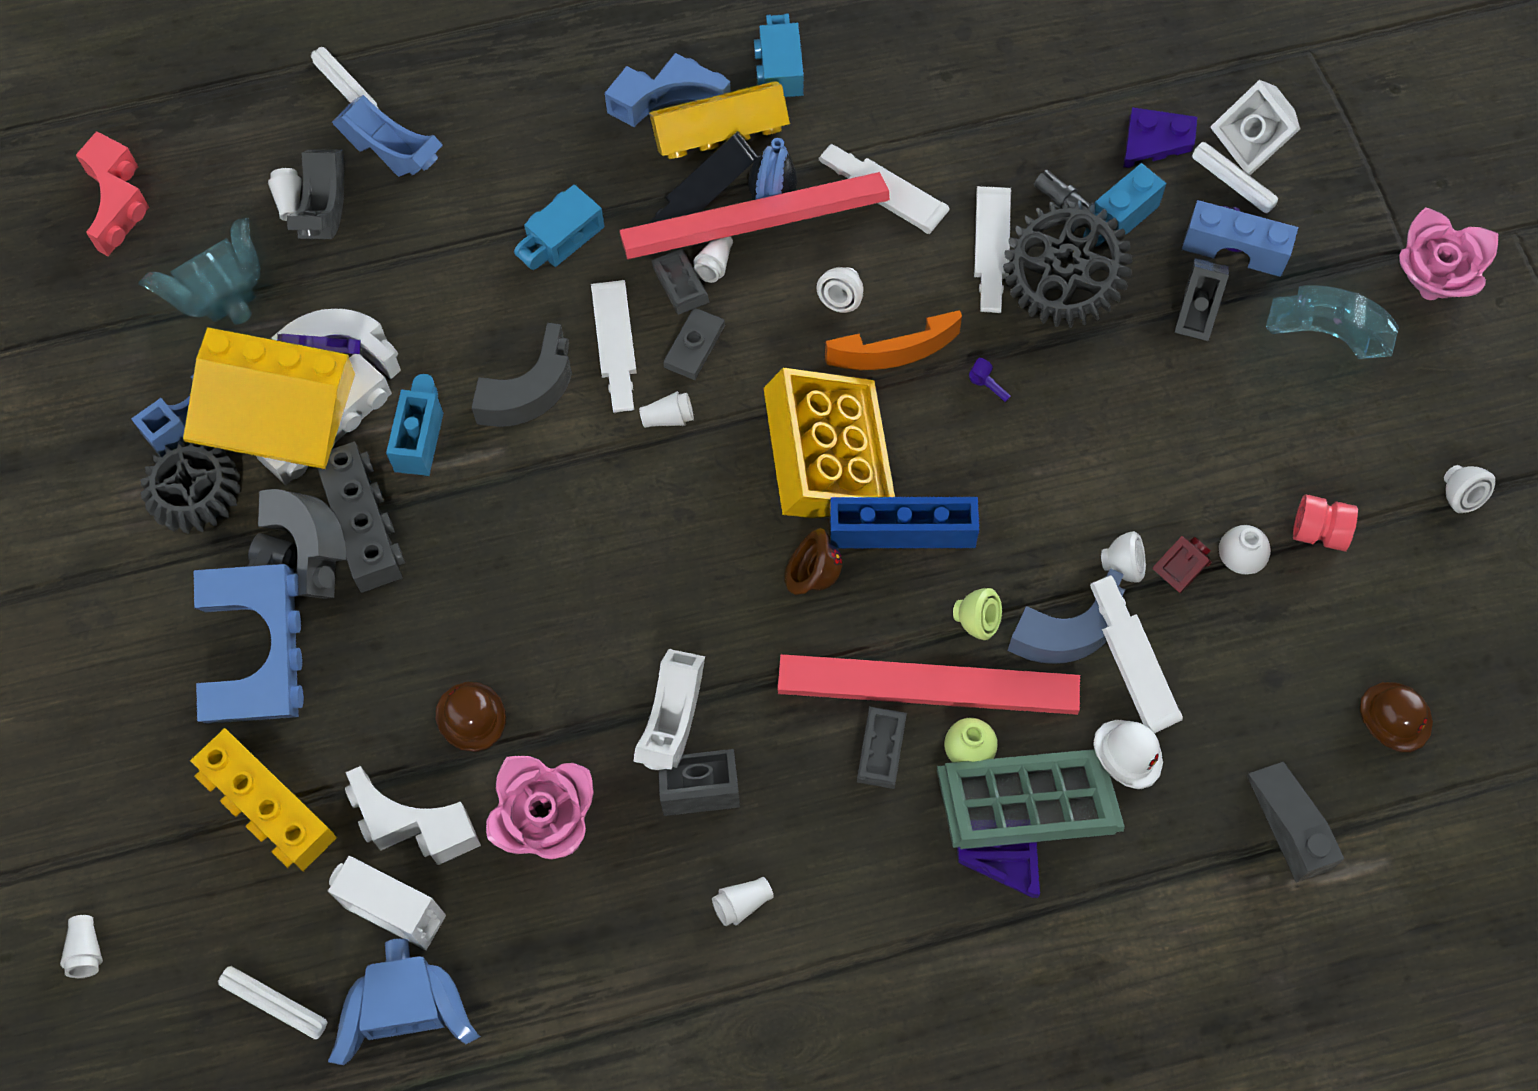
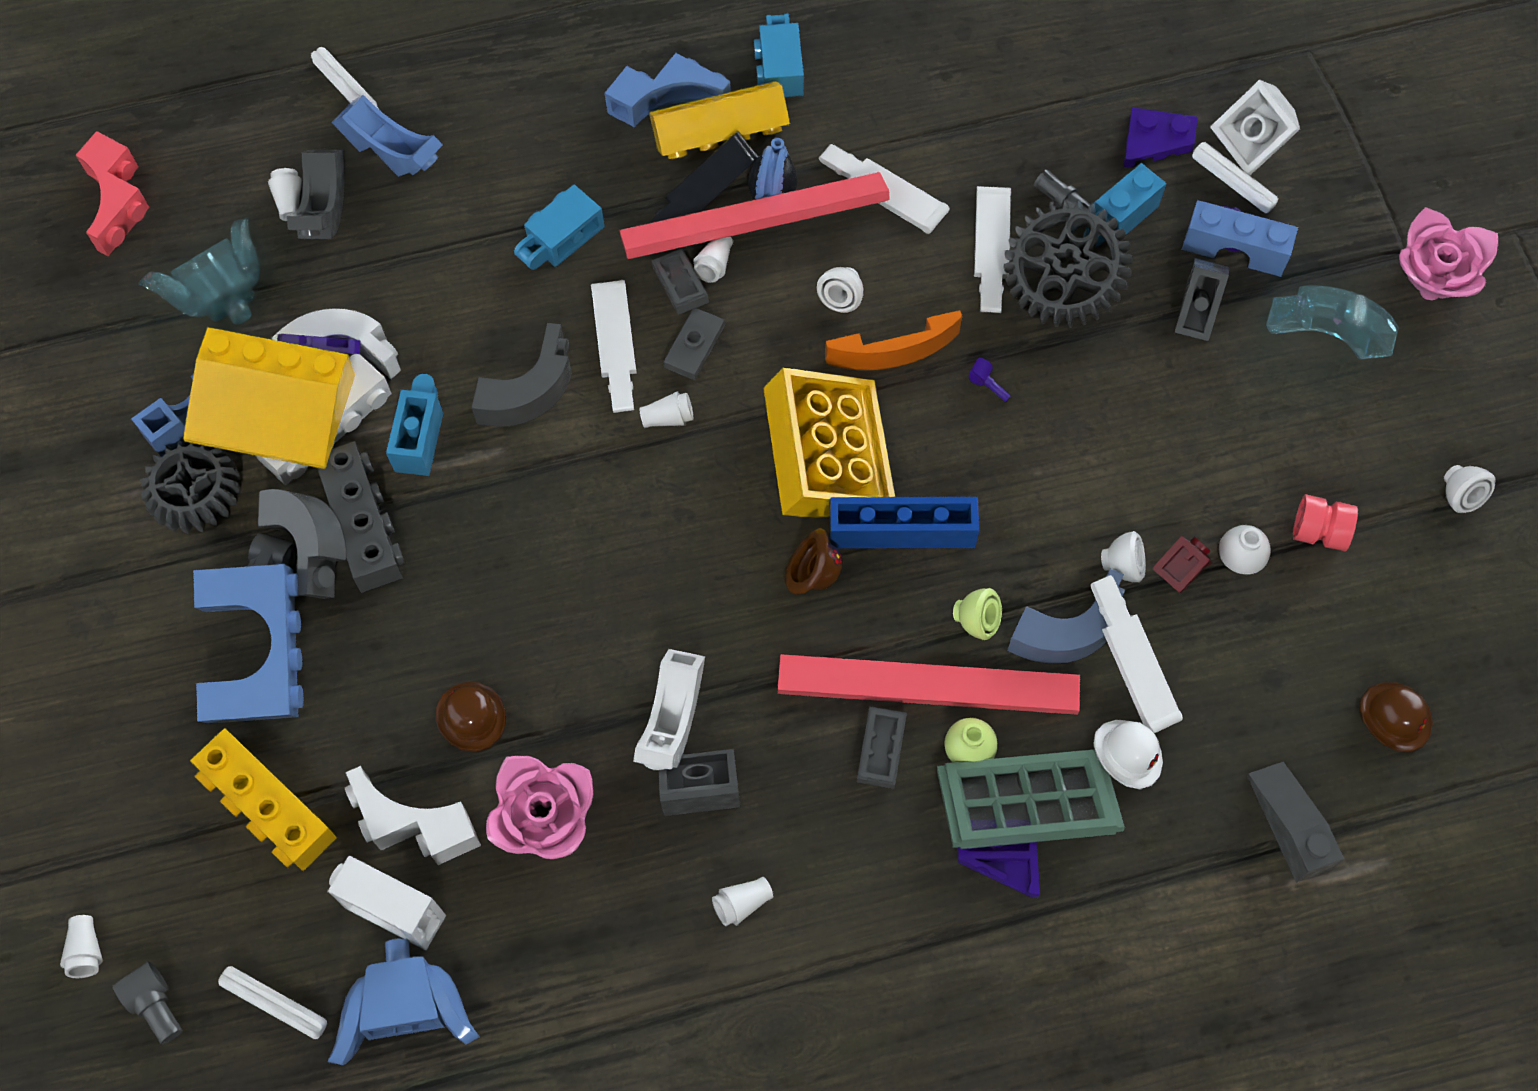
none -> dark grey pin [112,961,183,1045]

